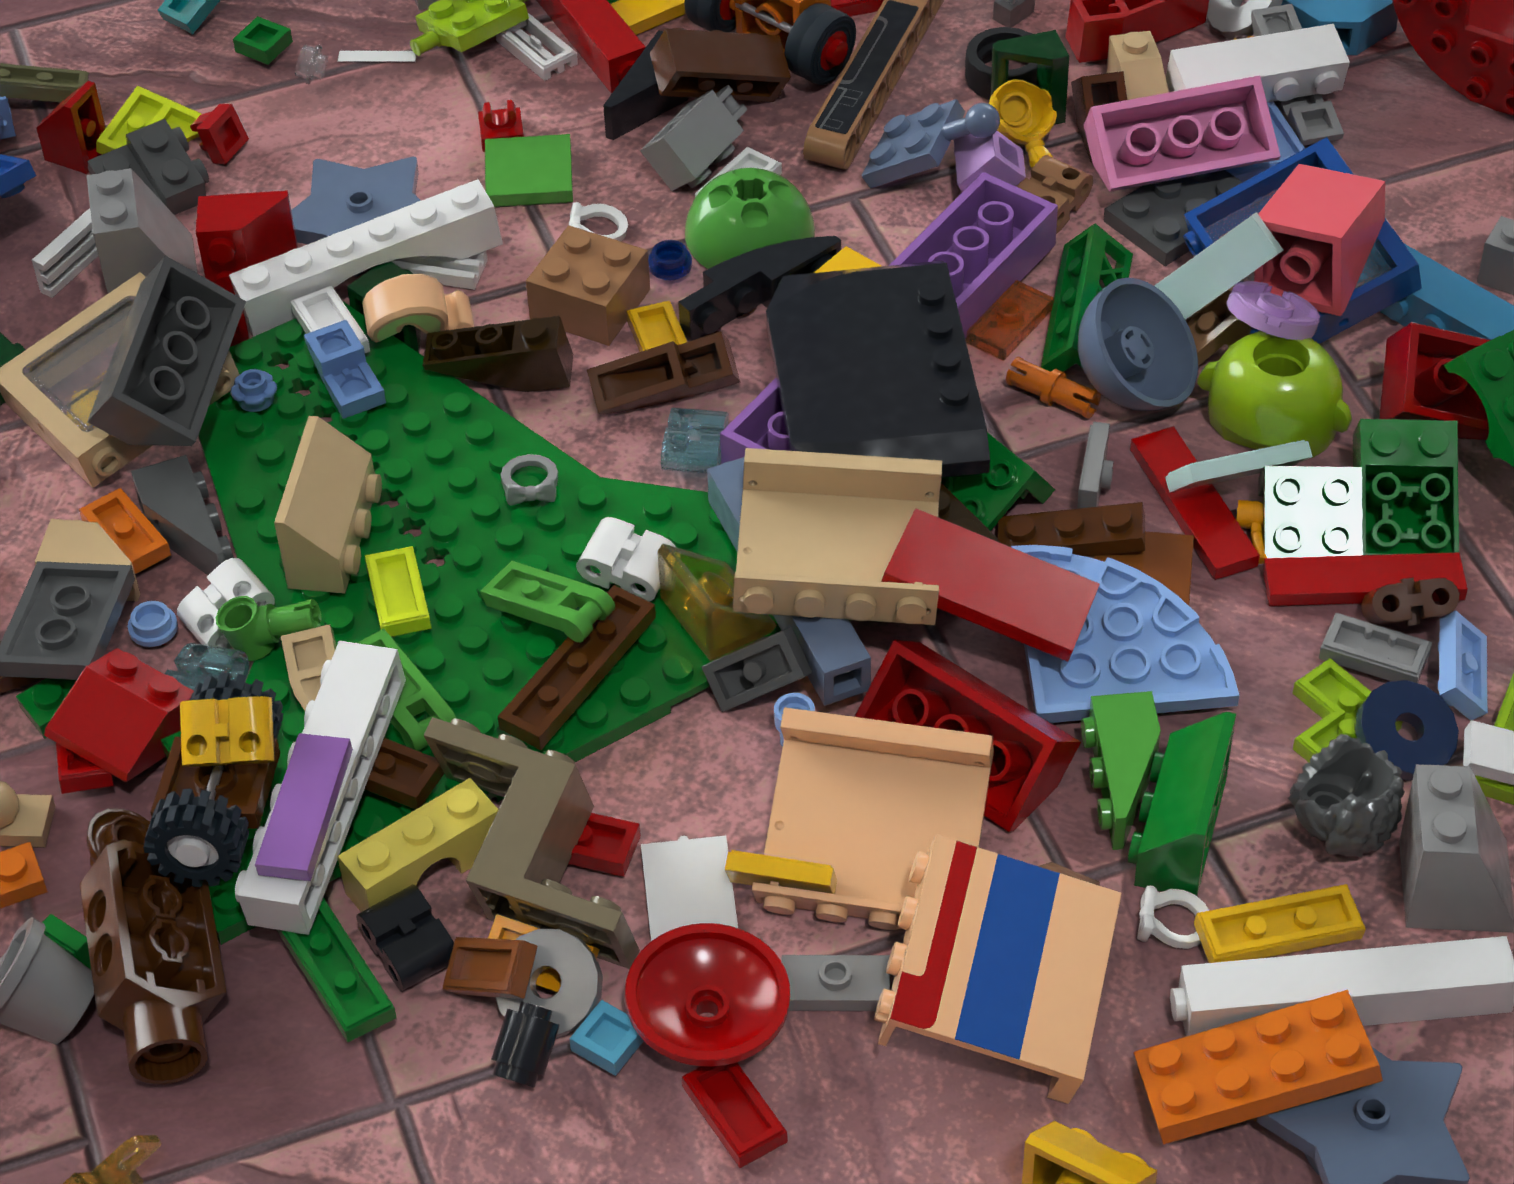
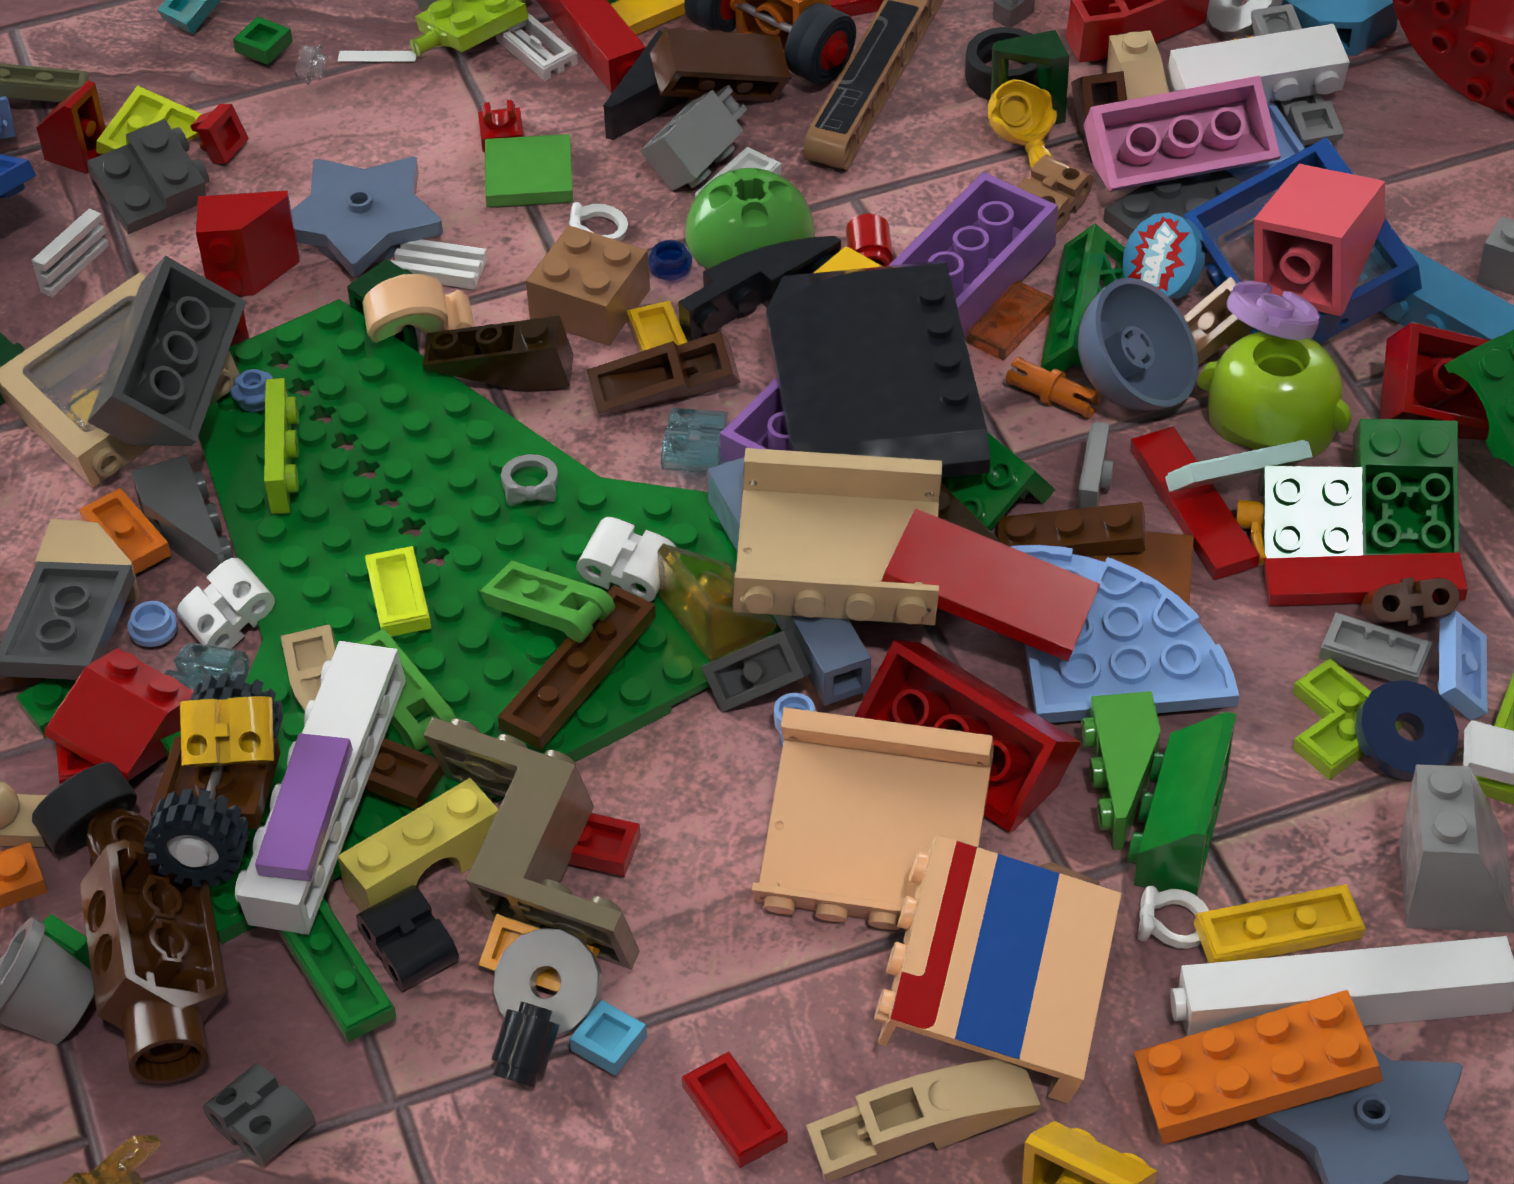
light grey slope [86,168,198,293] -> none
bright green pin [216,596,322,661] -> none
white arch [229,179,503,337] -> none
tan slope [274,416,382,593] -> none
white tile [290,285,370,353] -> none
medium blue slope [304,320,386,419] -> none
dark orange tile [443,937,538,999] -> none
red dish [625,923,790,1066] -> none
white piece [641,835,738,941] -> none
yellow tile [725,850,837,894] -> none
light grey plate [782,955,890,1011] -> none
sand blue plate [861,99,1000,189] -> none
lavender slope [954,131,1026,192] -> none
light aqua tile [1154,212,1283,320] -> none
dark grey hair [1288,734,1405,857] -> none
none -> black tyre [32,762,137,854]
none -> dark grey piece [203,1063,316,1167]
none -> lime plate [264,378,299,514]
none -> tan slope [806,1058,1042,1183]
none -> red brick [846,213,893,266]
none -> tile [1123,212,1205,300]

